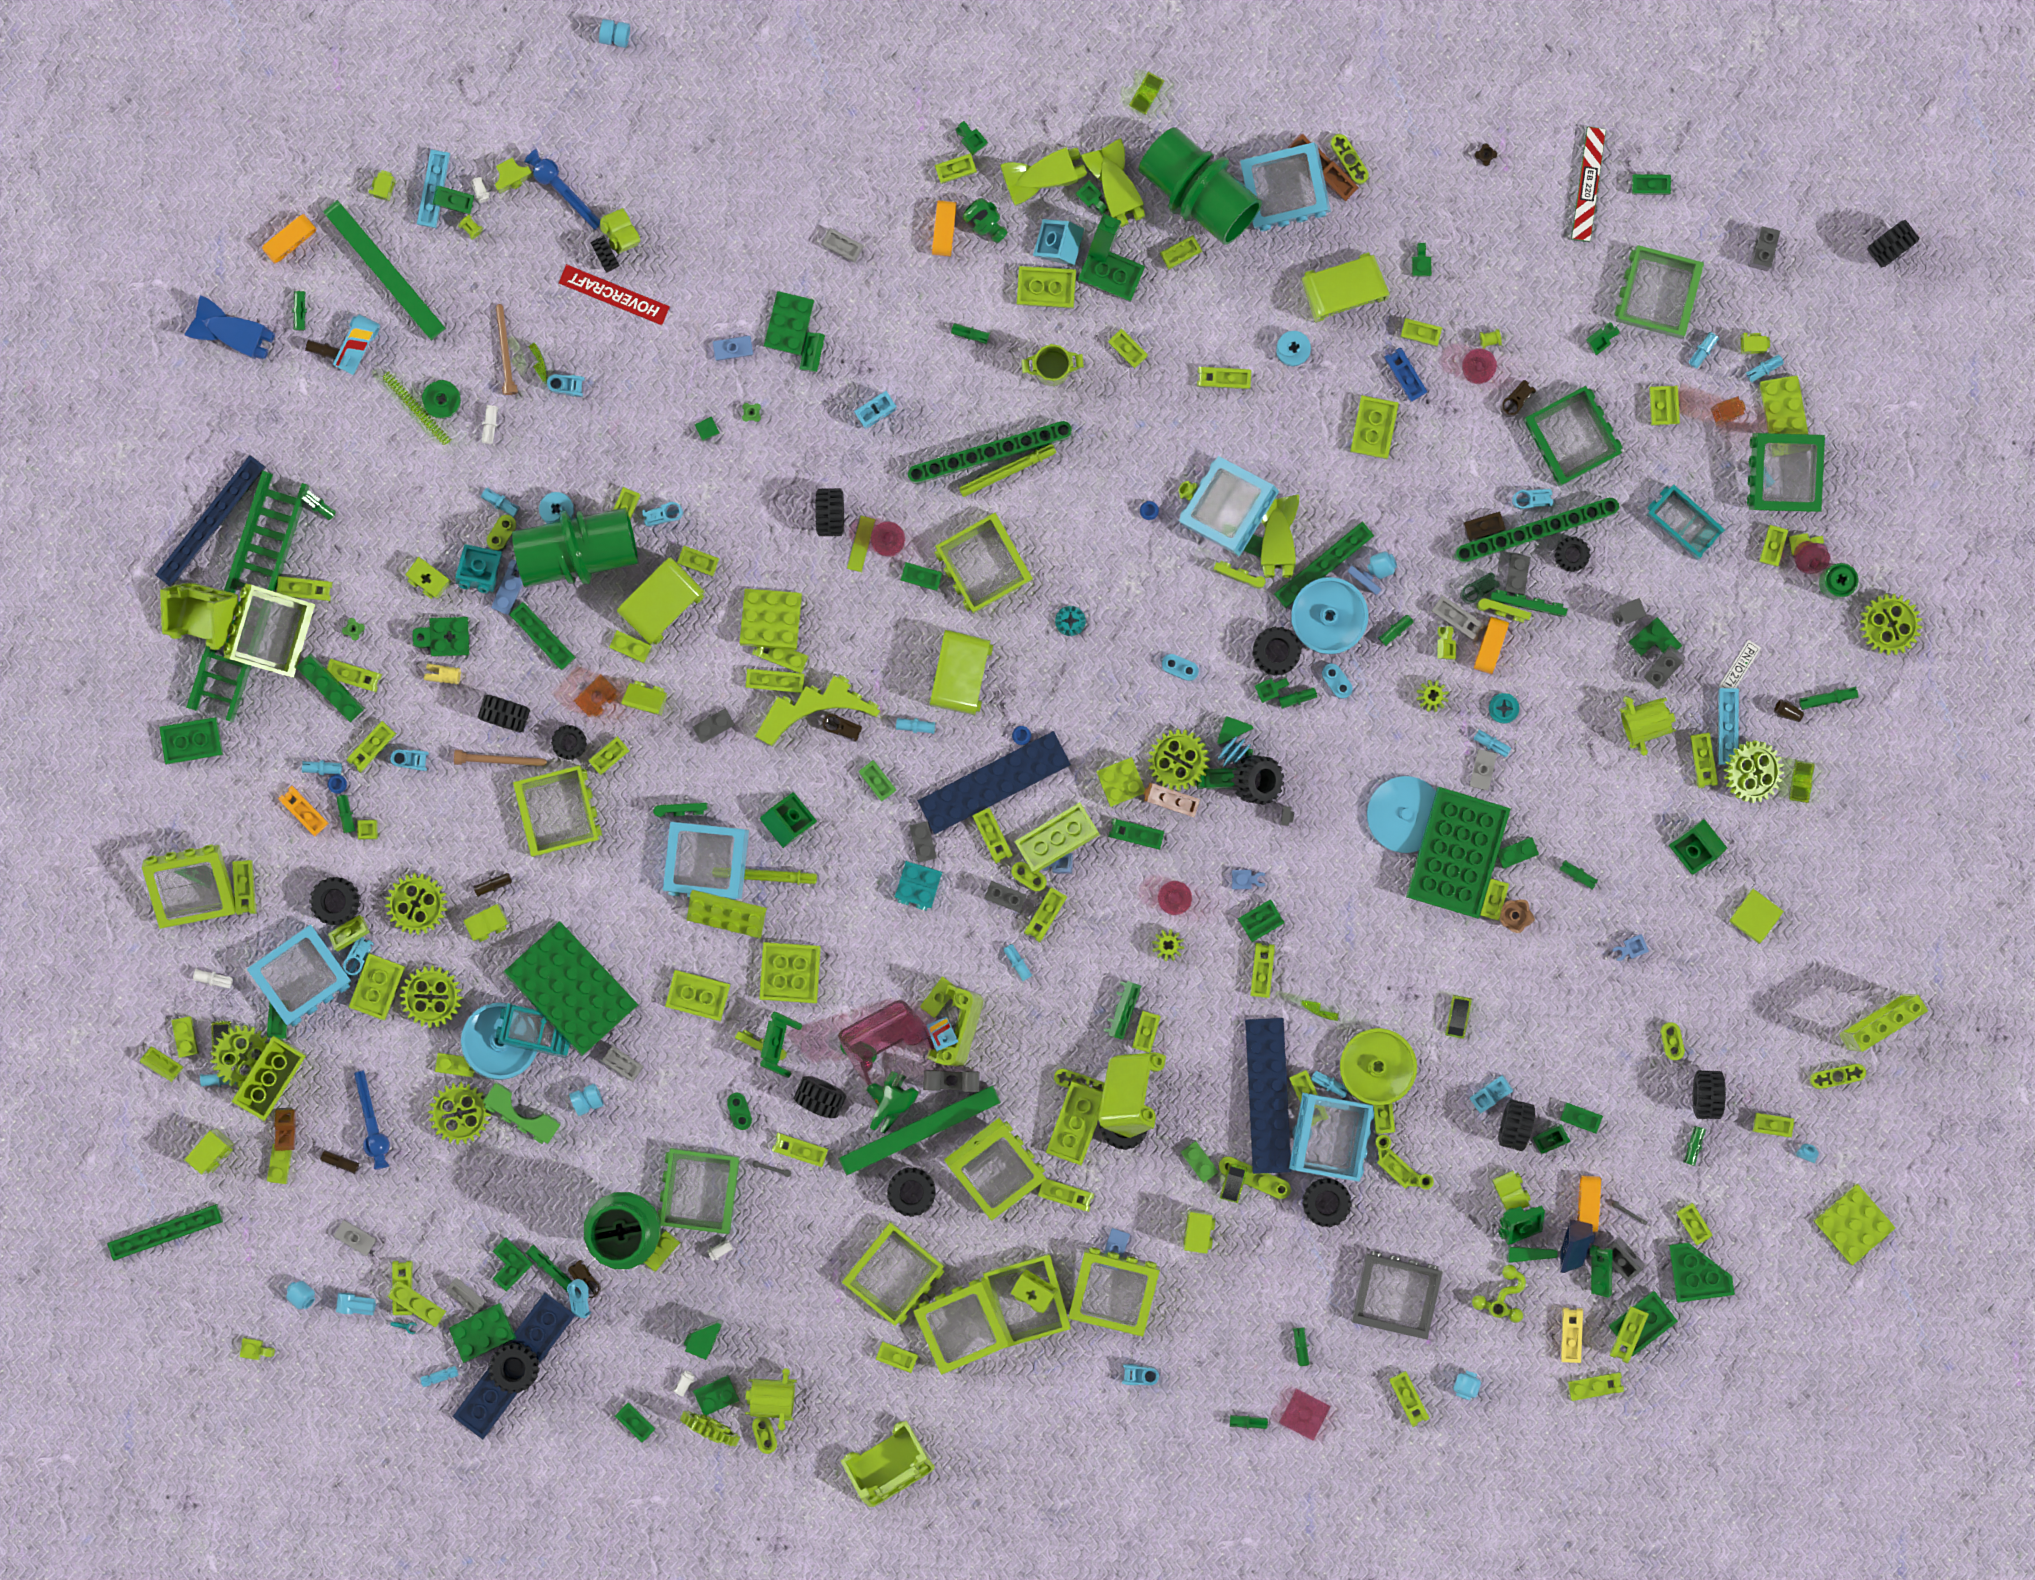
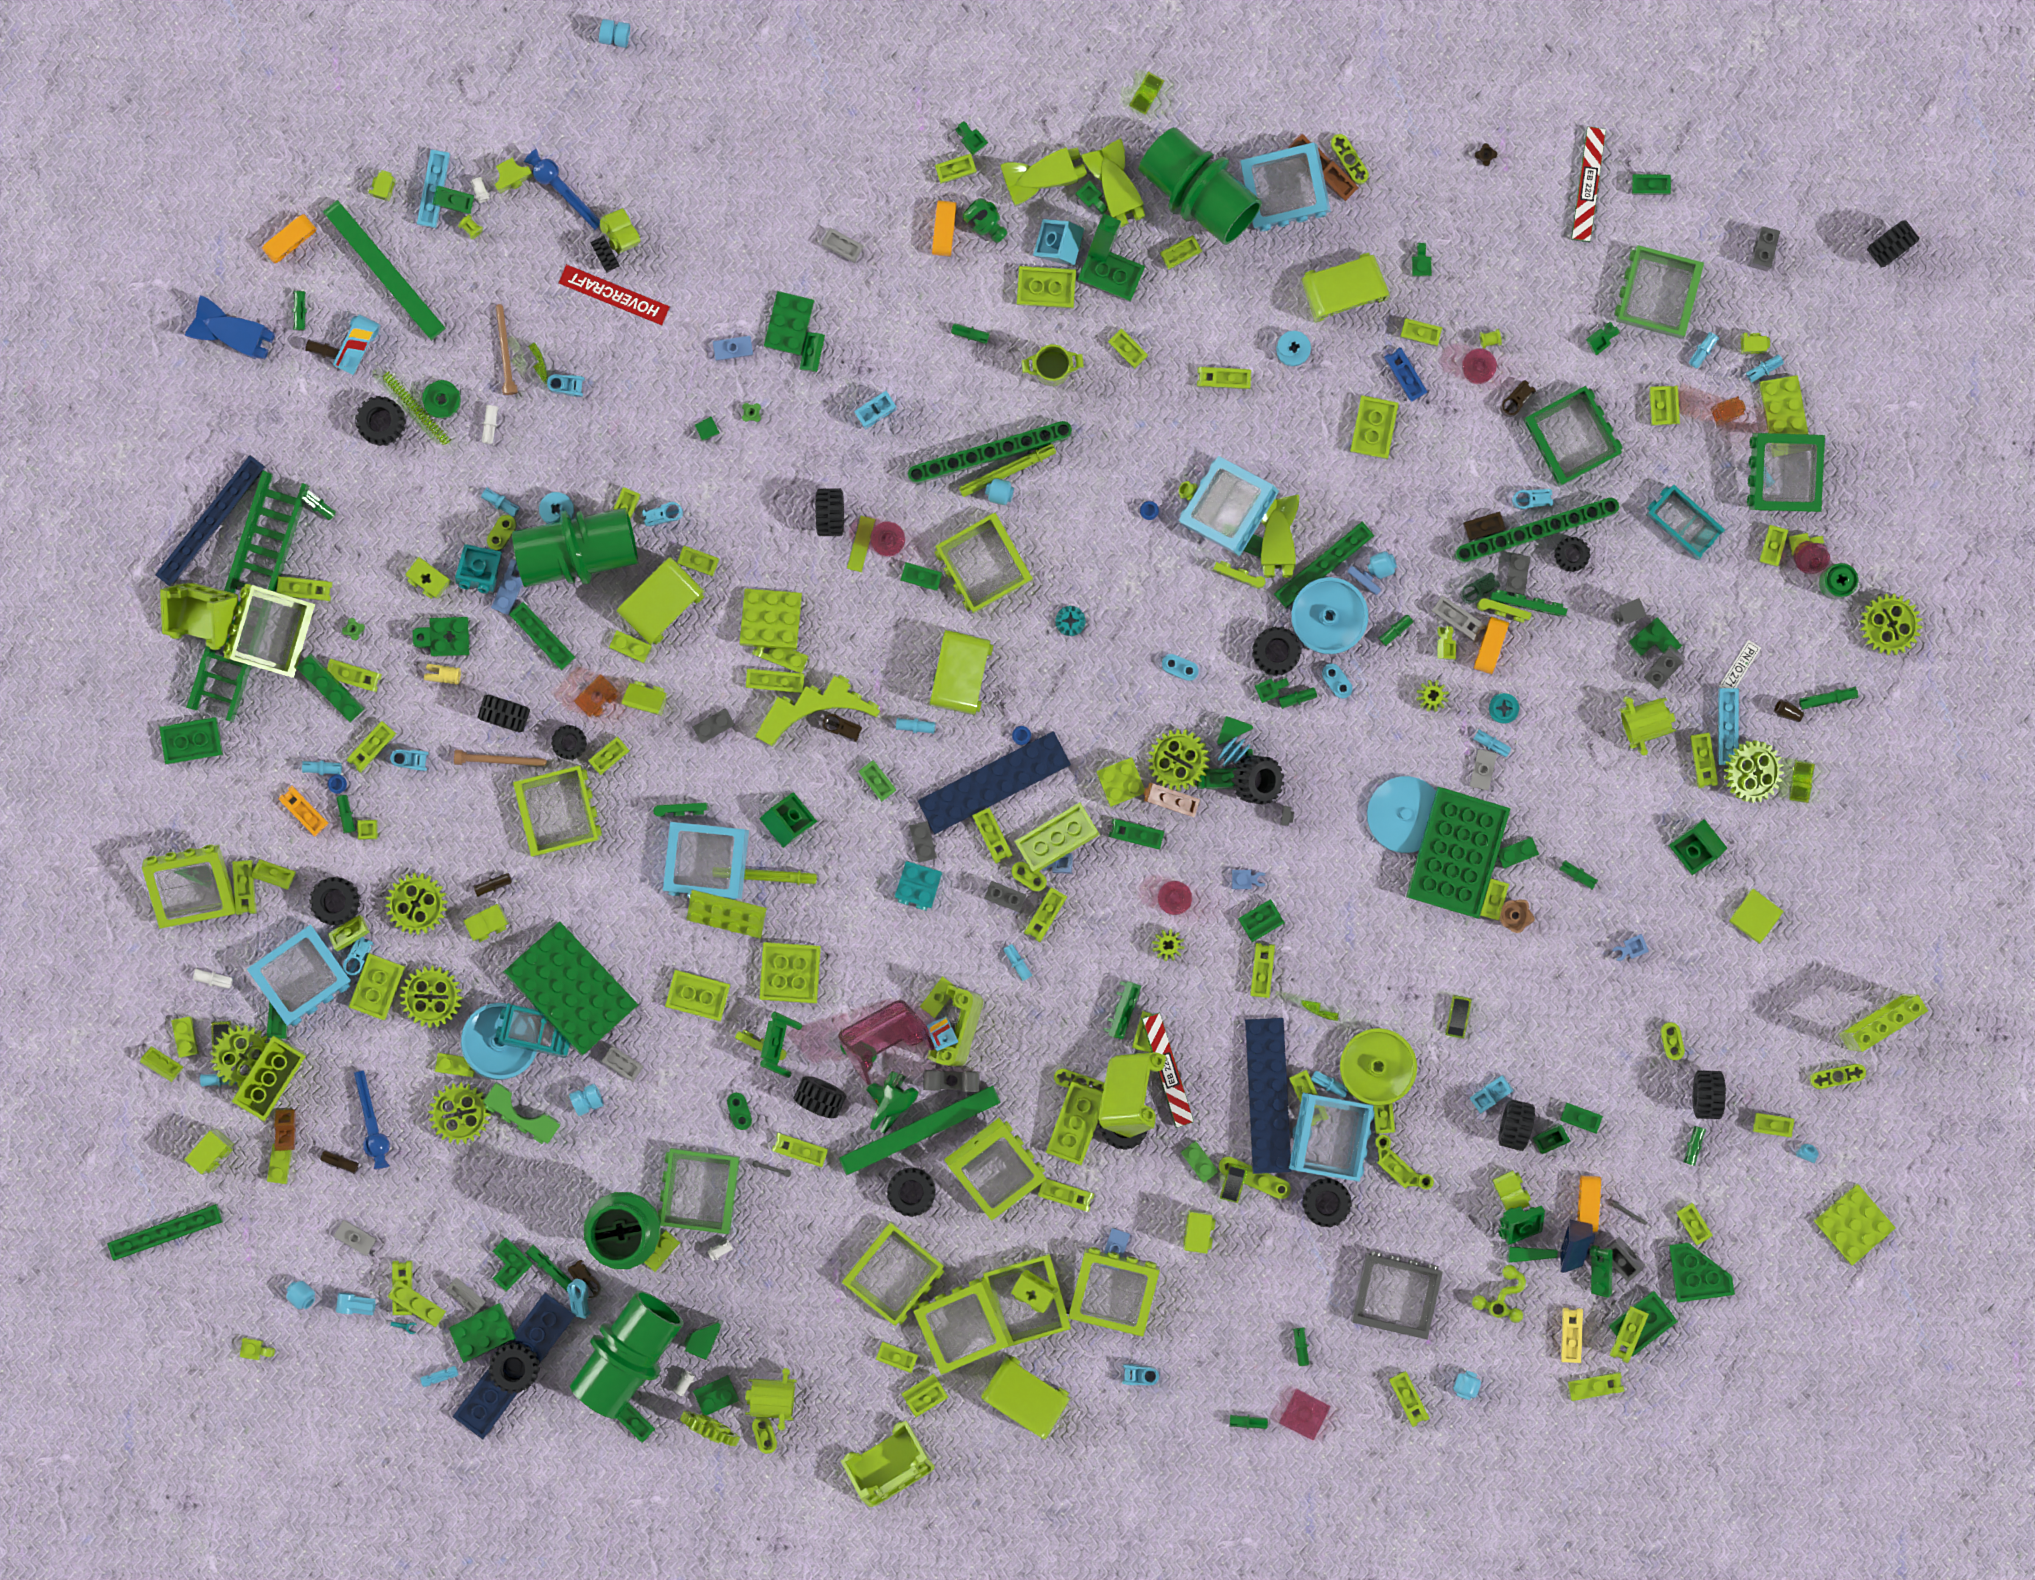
none -> lime plate [252,859,296,890]
none -> black tyre [355,396,406,446]
none -> green piece [570,1291,683,1419]
none -> lime plate [901,1373,949,1418]
none -> lime windscreen [981,1355,1071,1440]
none -> medium azure head [985,478,1014,505]
none -> tile [1141,1012,1194,1128]

